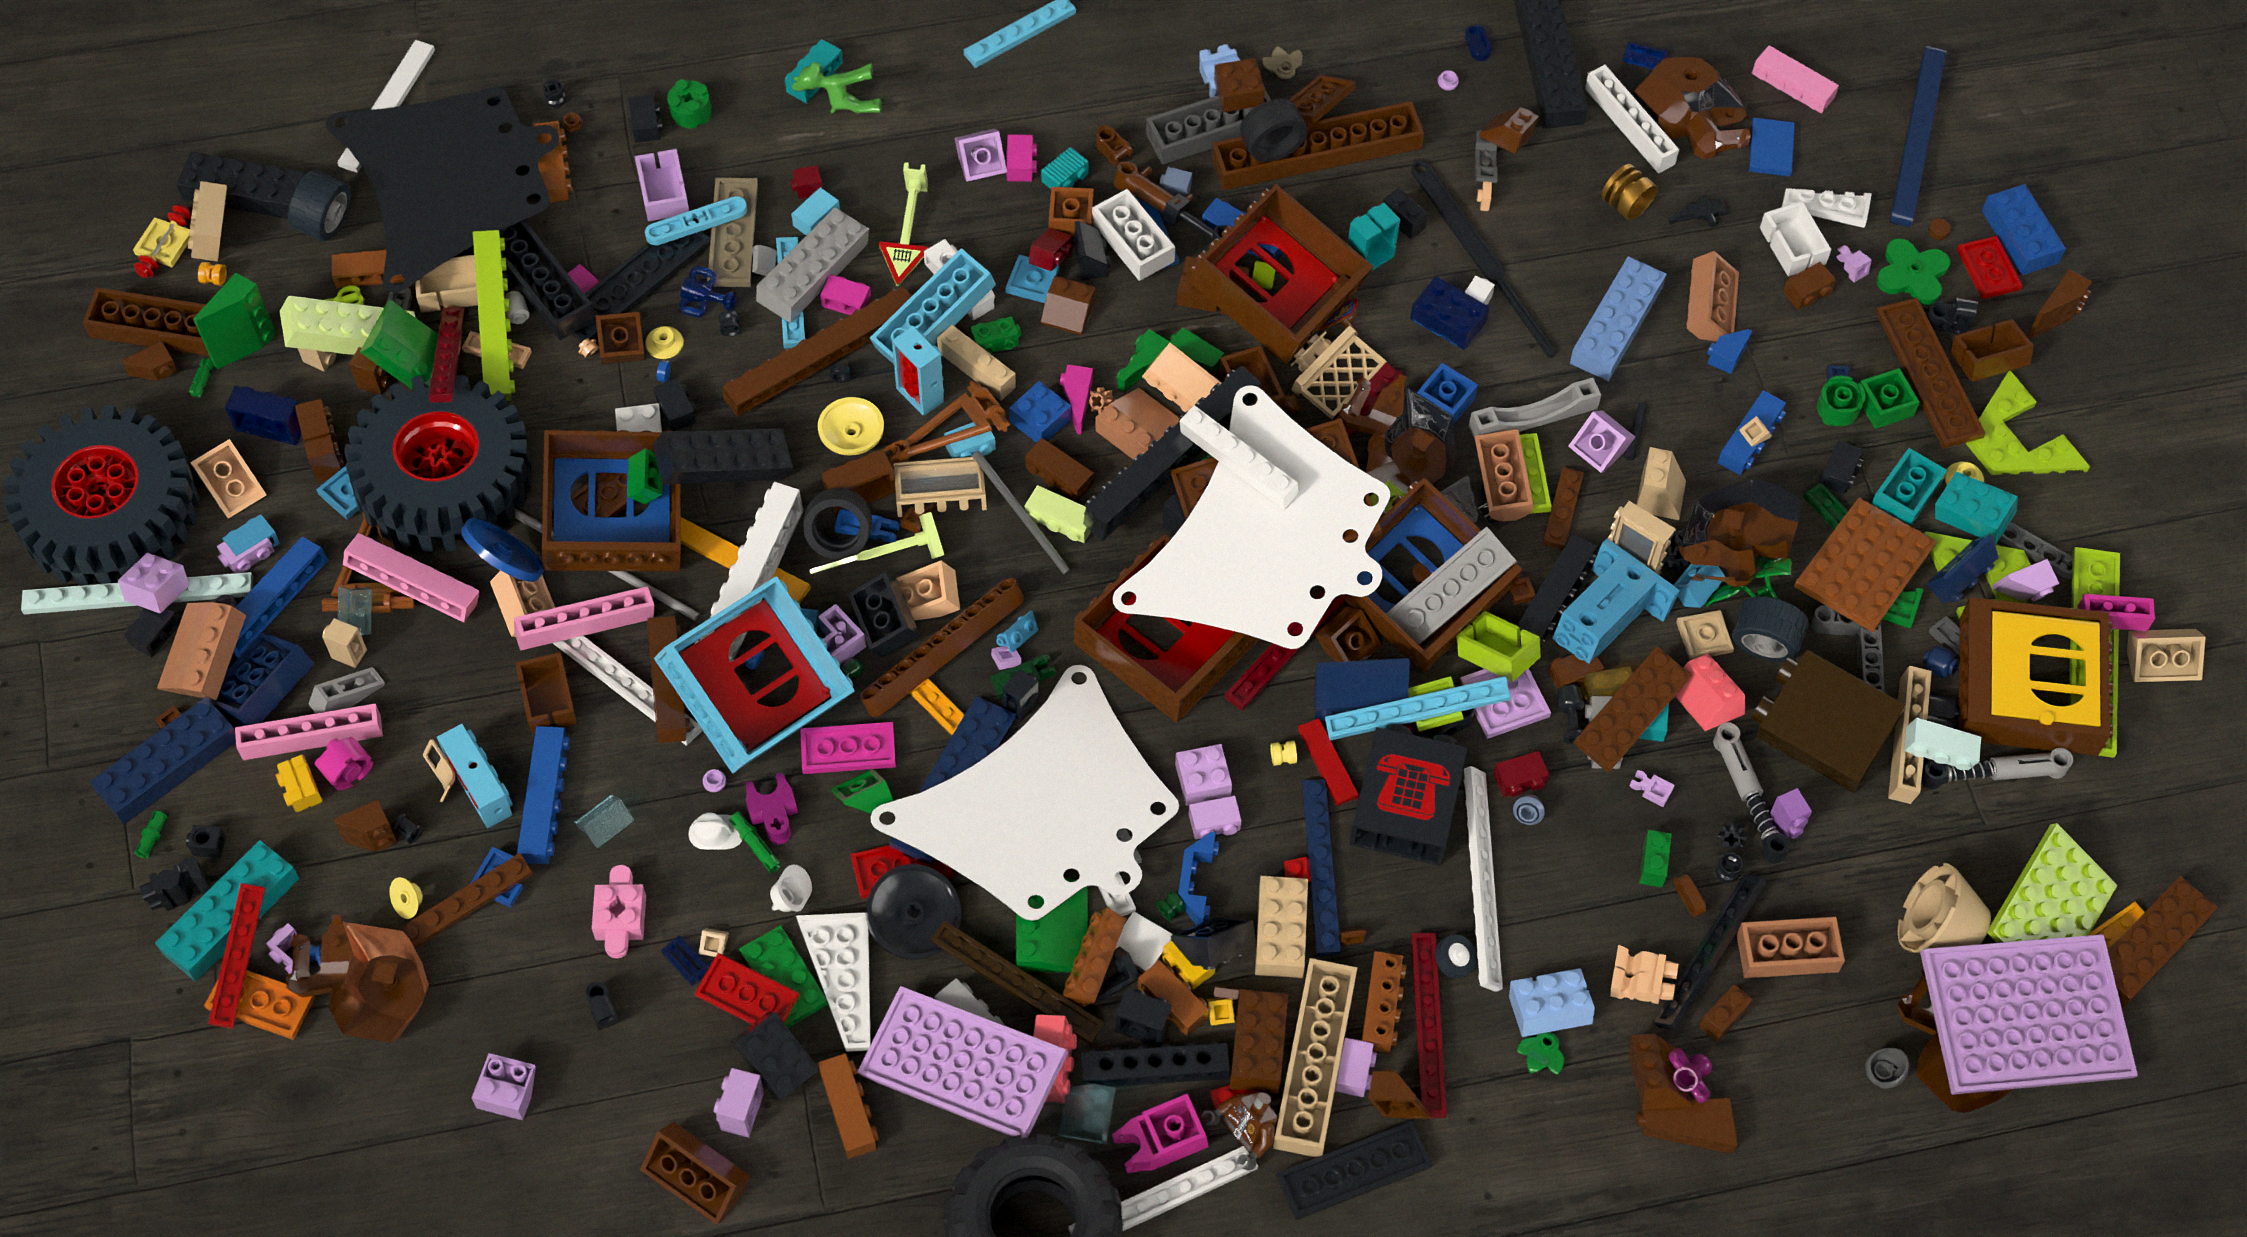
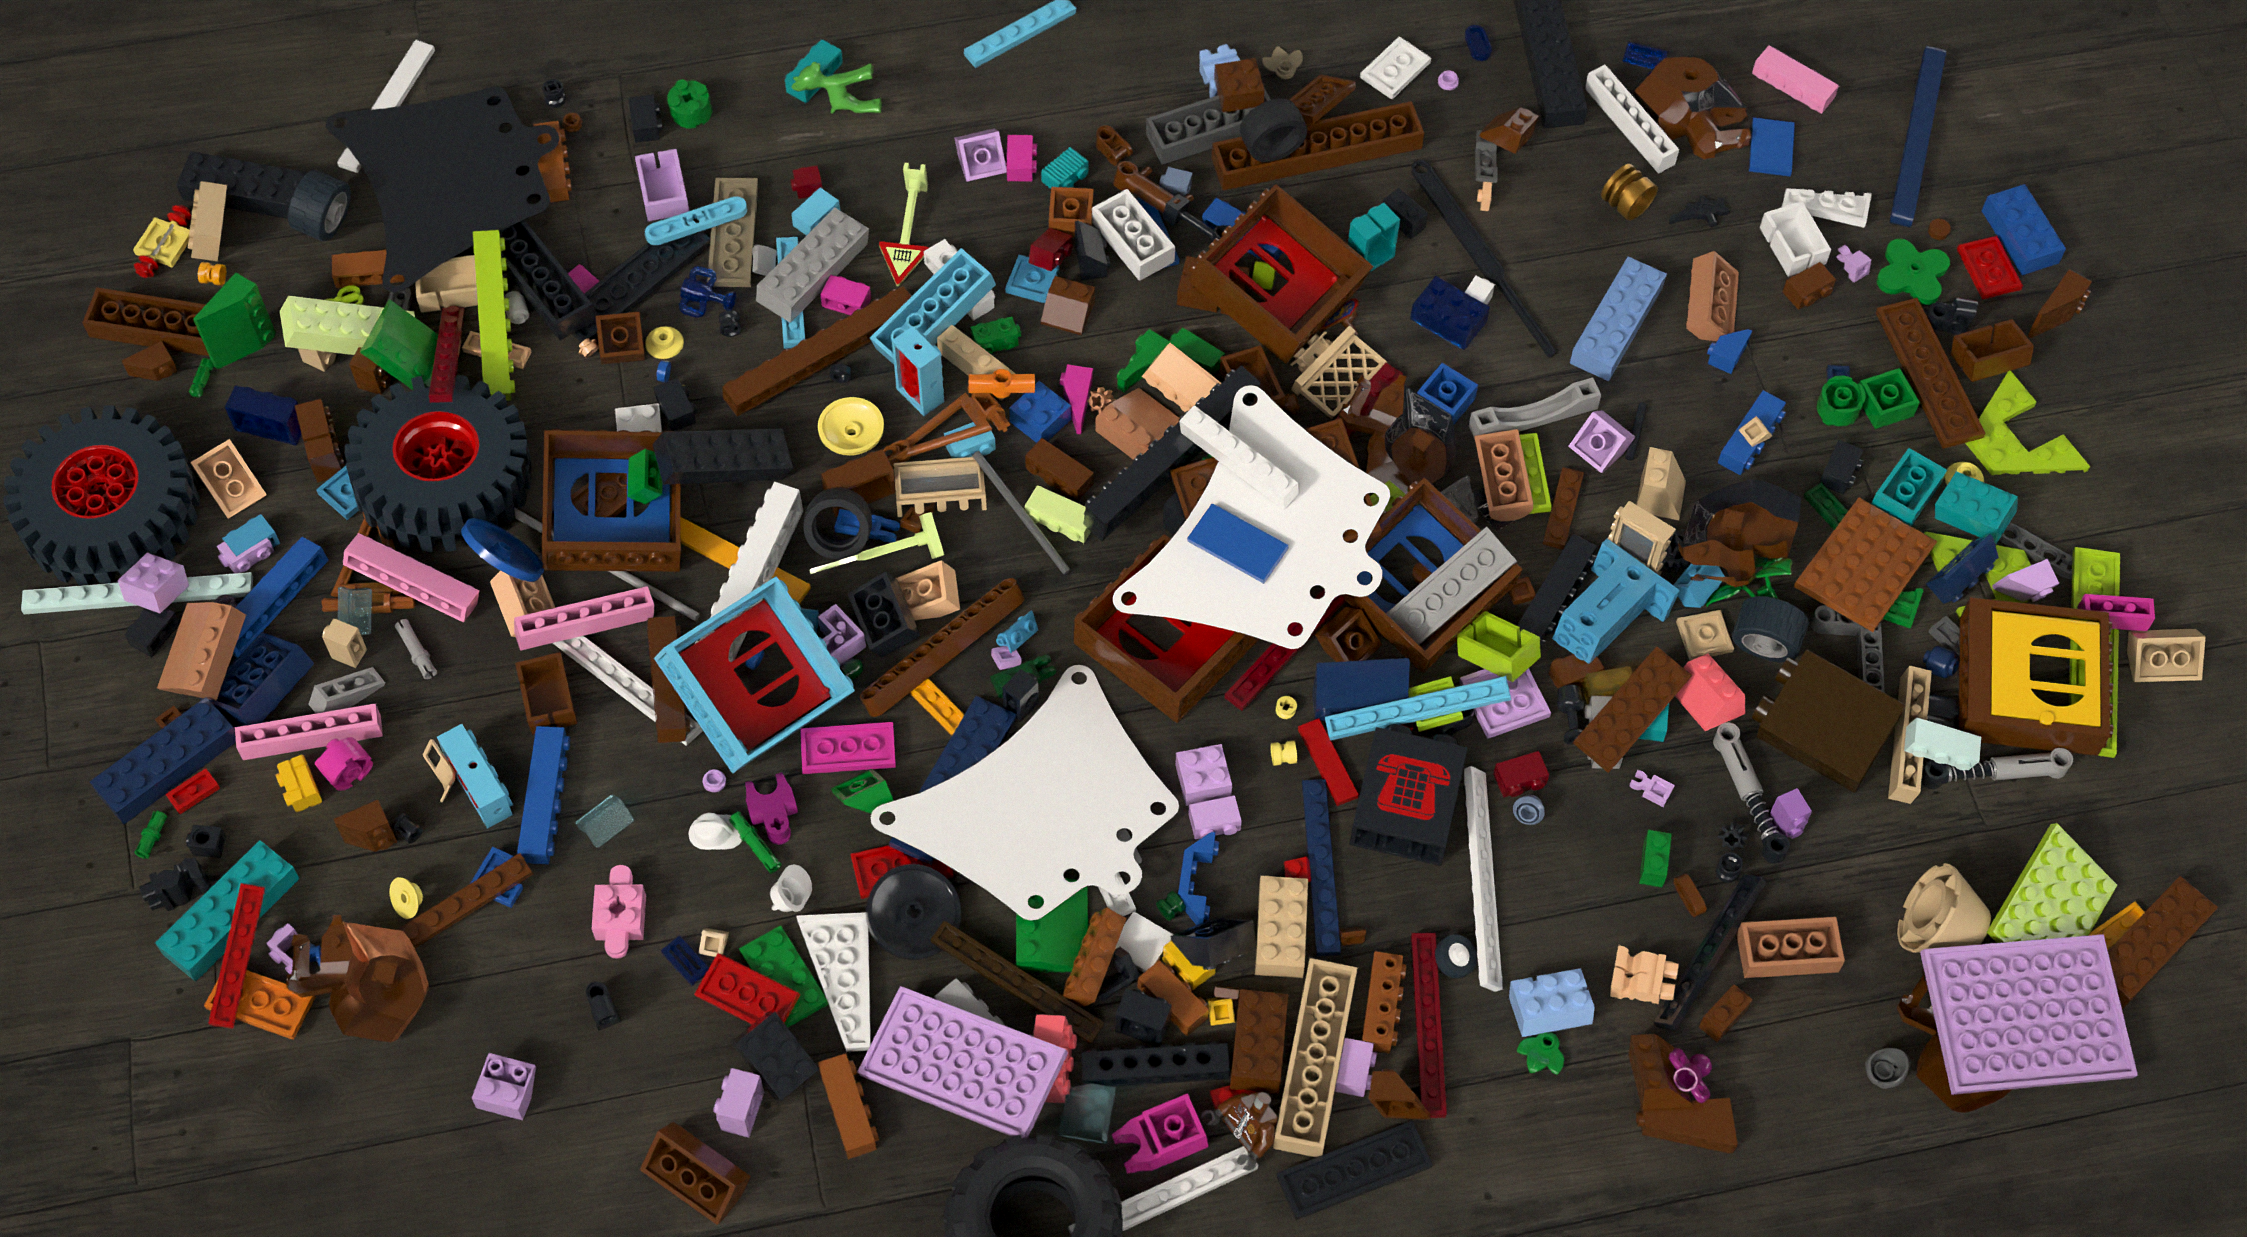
none -> red plate [165,768,220,814]
none -> light grey pin [395,619,437,679]
none -> orange piece [969,369,1035,398]
none -> blue tile [1187,503,1289,584]
none -> light yellow bush [1276,696,1297,719]
none -> white plate [1360,37,1431,99]

